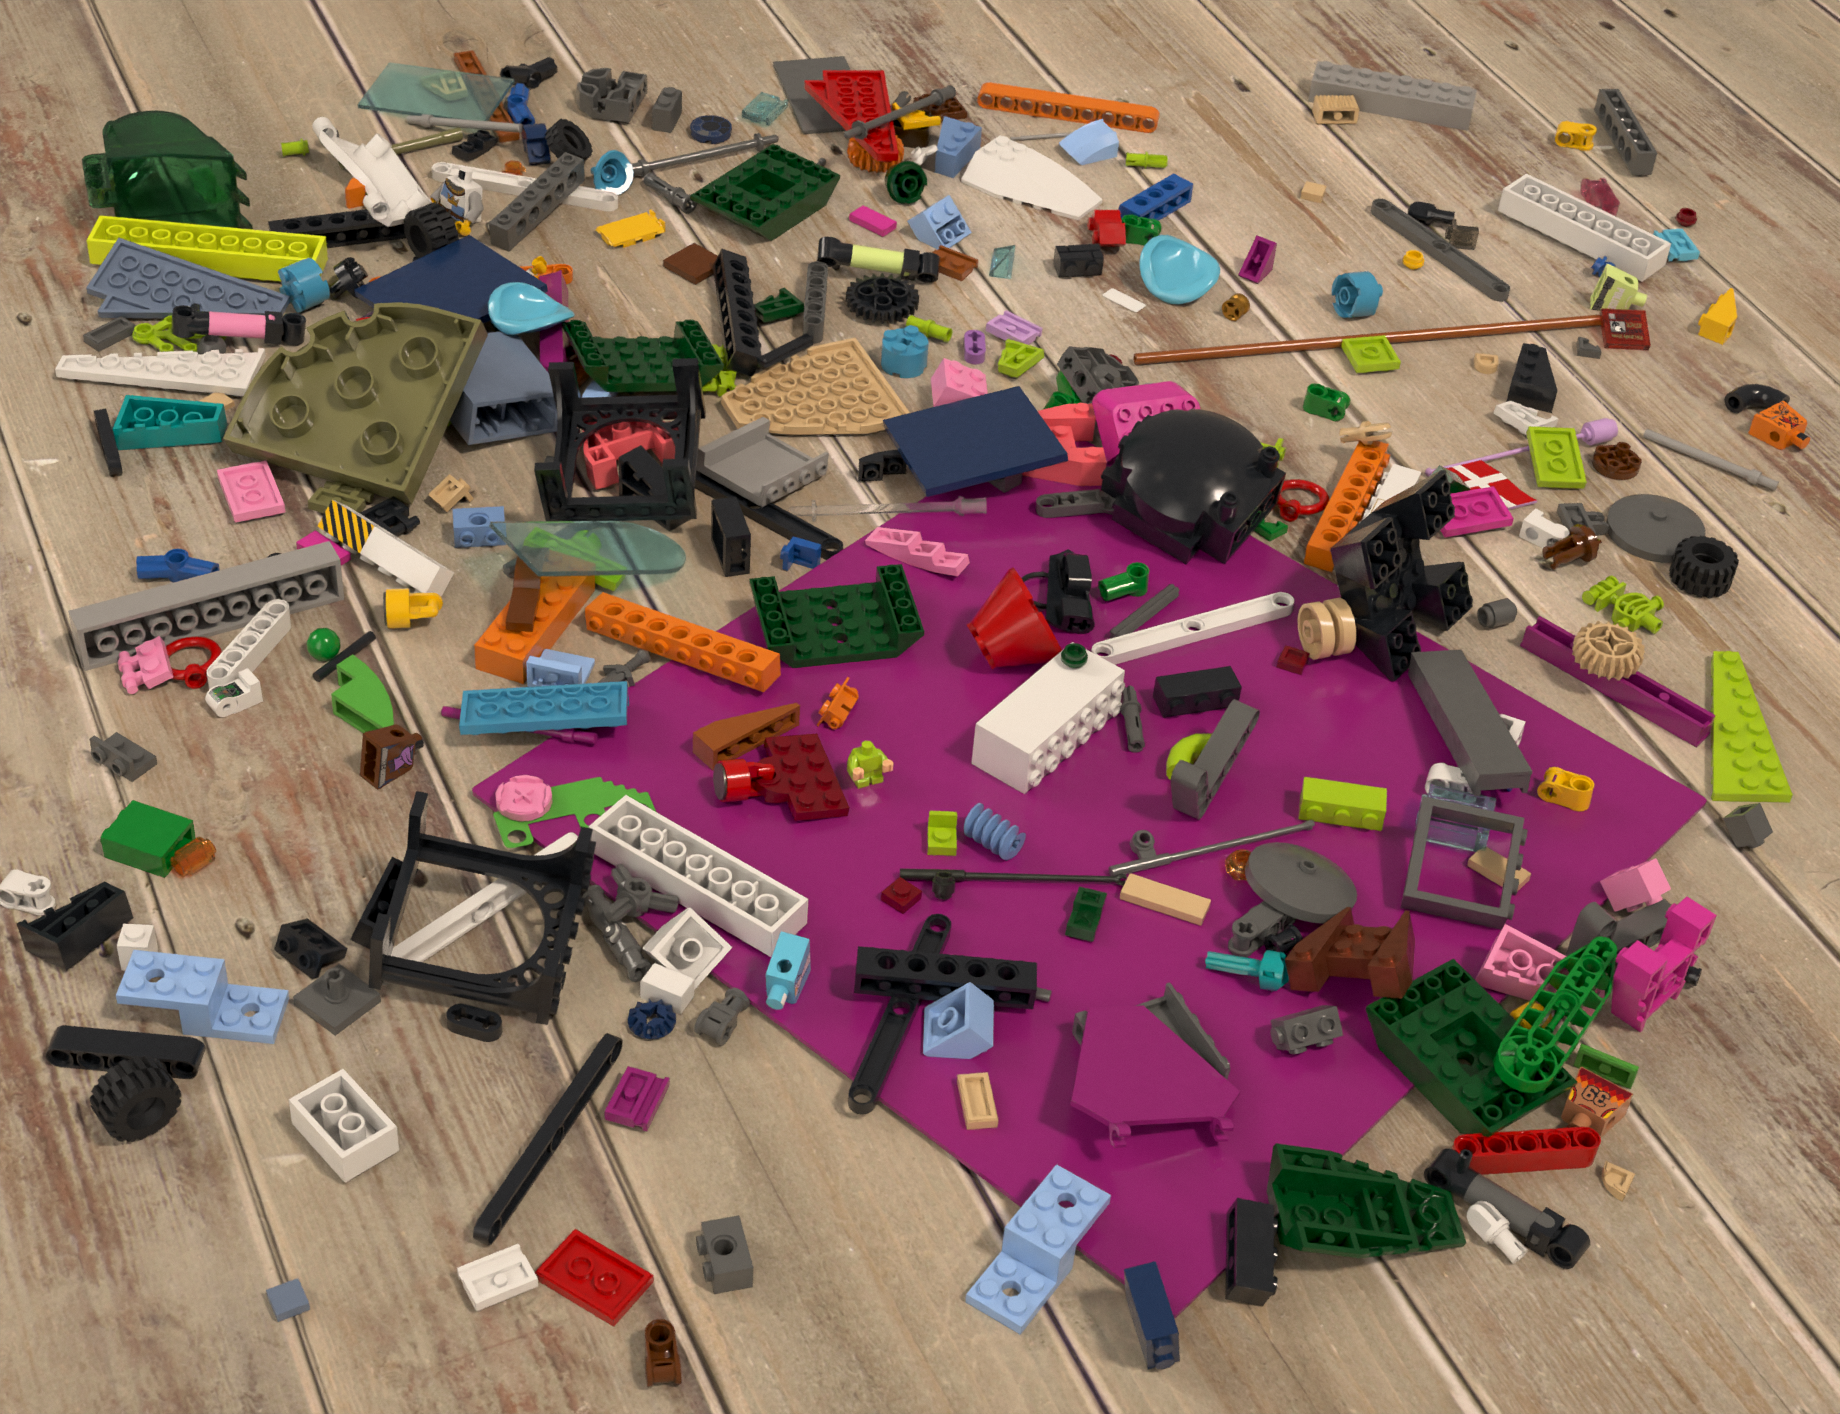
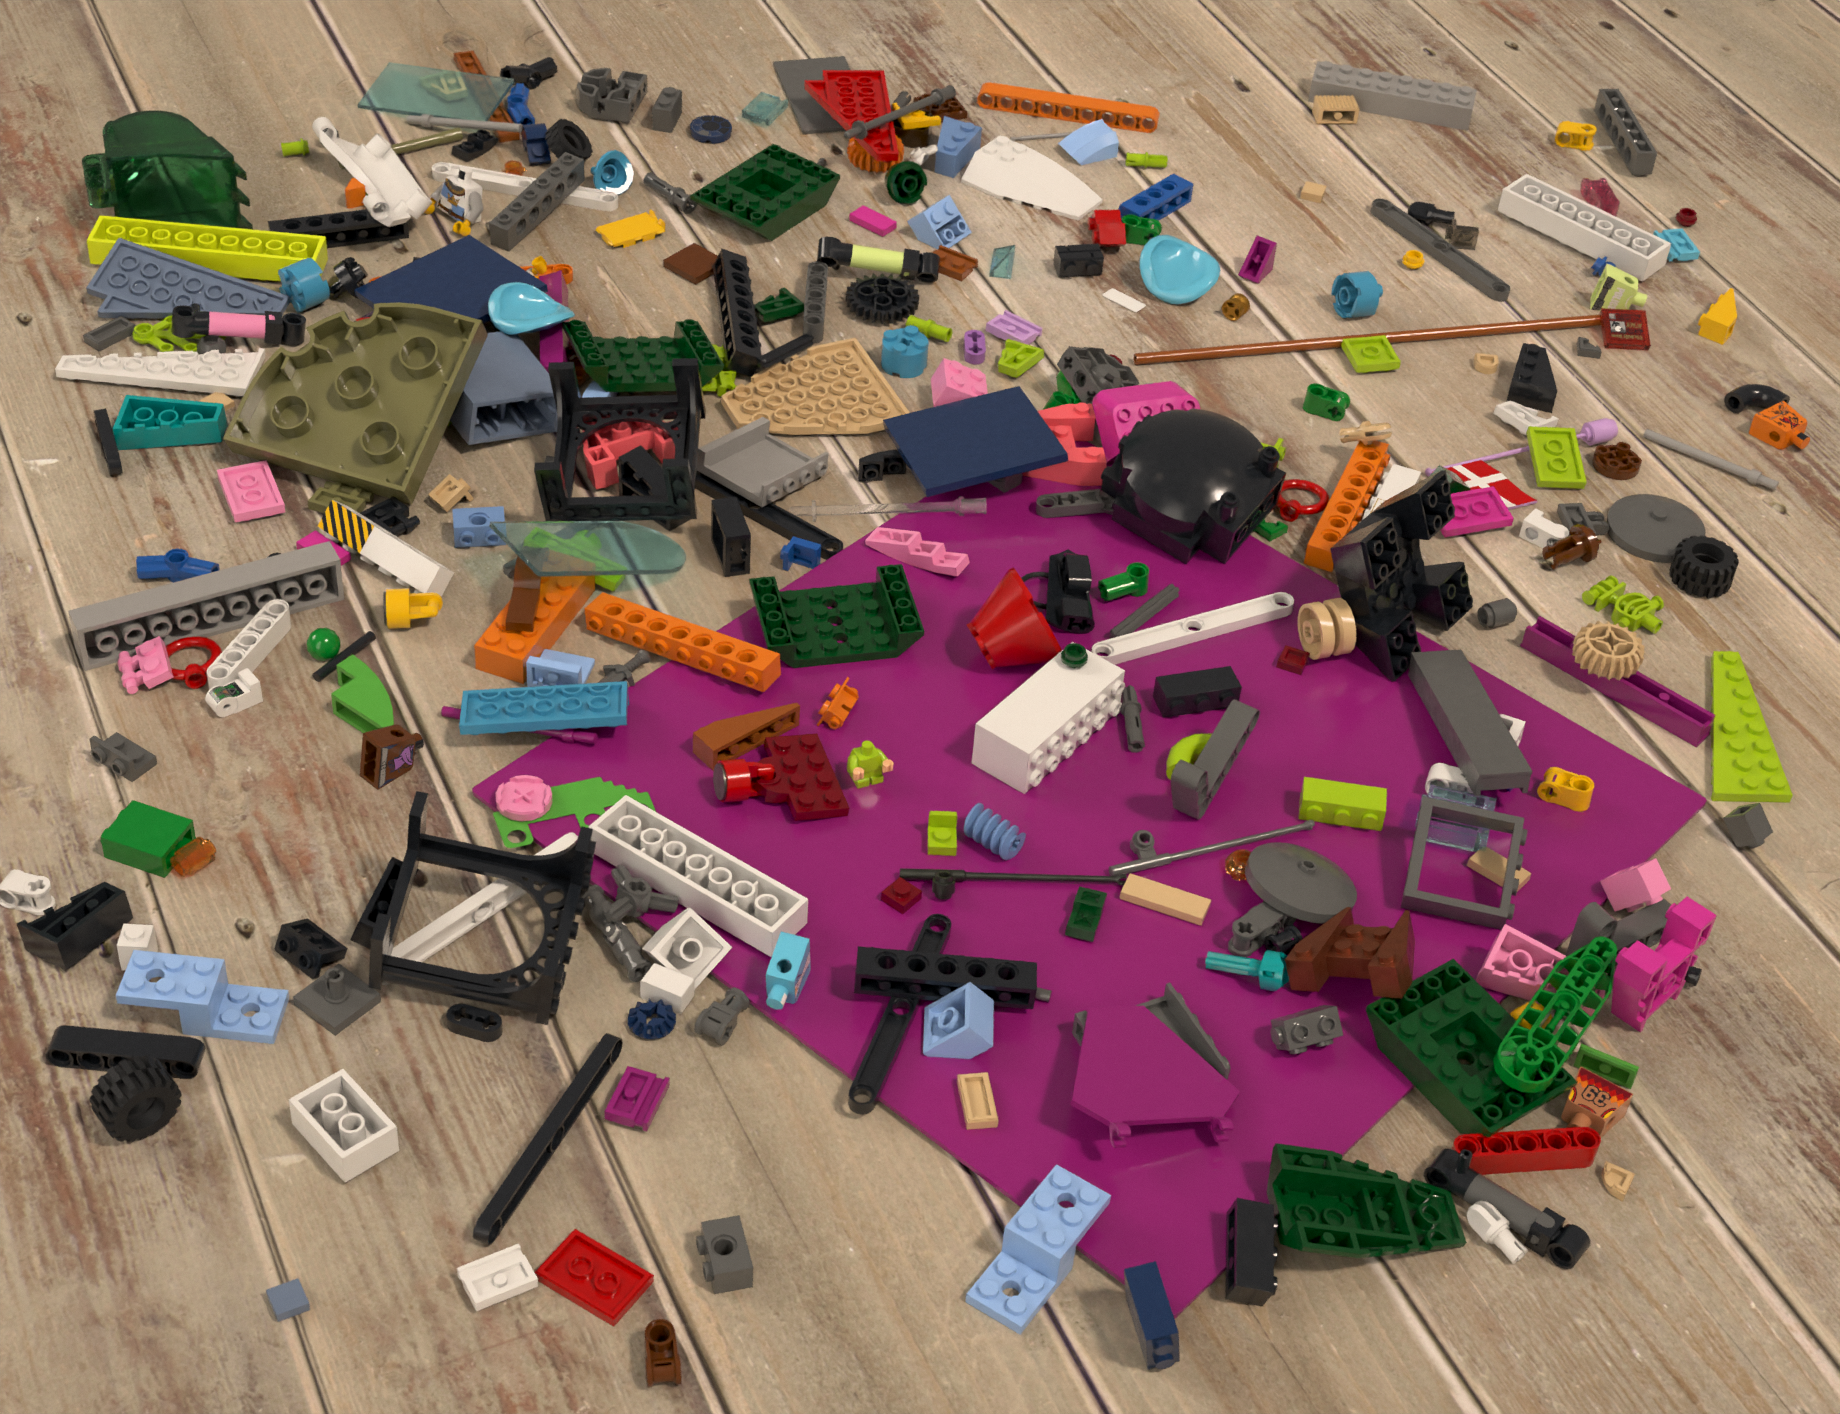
black tyre [404,203,459,258] -> none
dark grey bar [632,133,779,177] -> none

